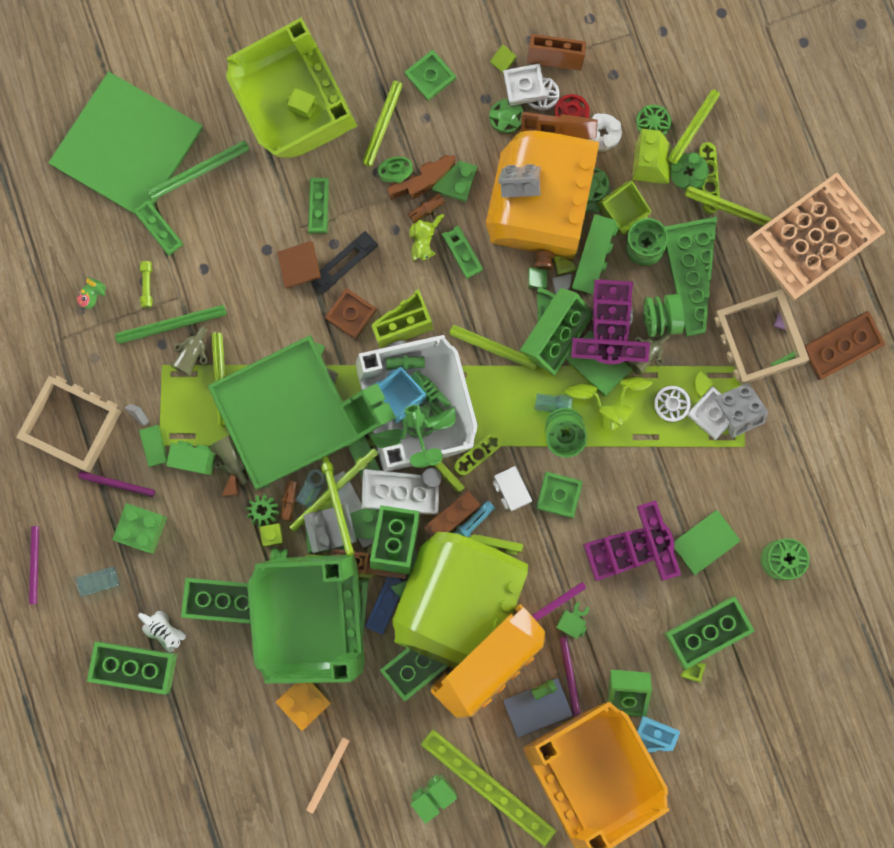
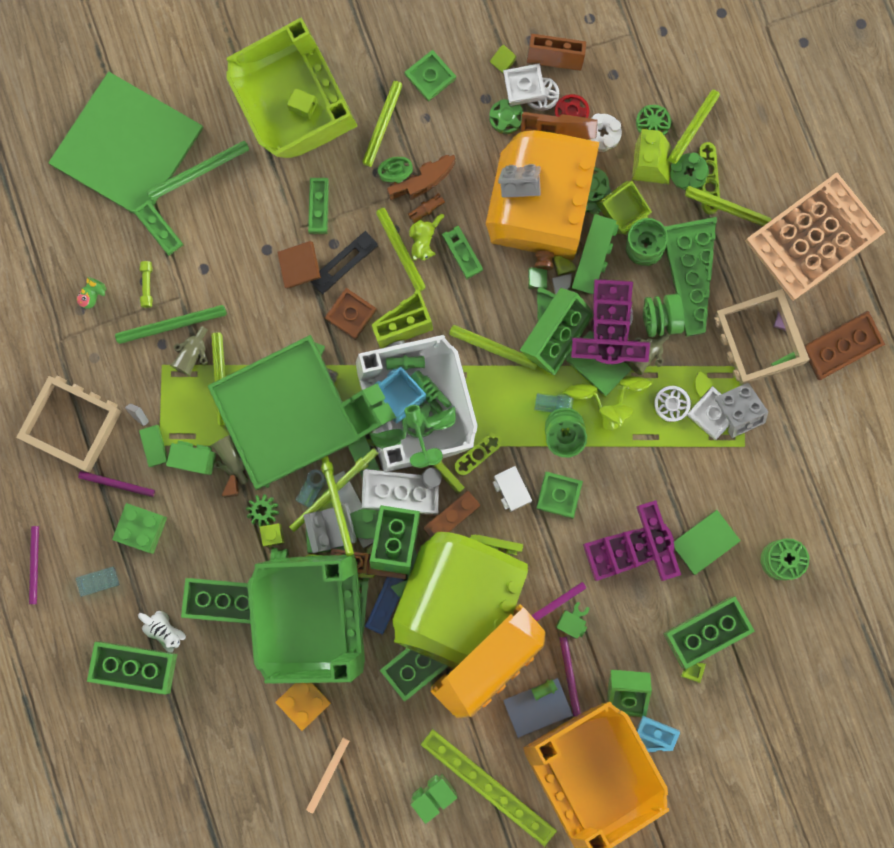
dark orange pin [280,481,299,521] -> none
bright green wing [432,161,478,202] -> none
medium azure pin [454,500,495,538] -> none
none -> lime axle [376,208,425,291]

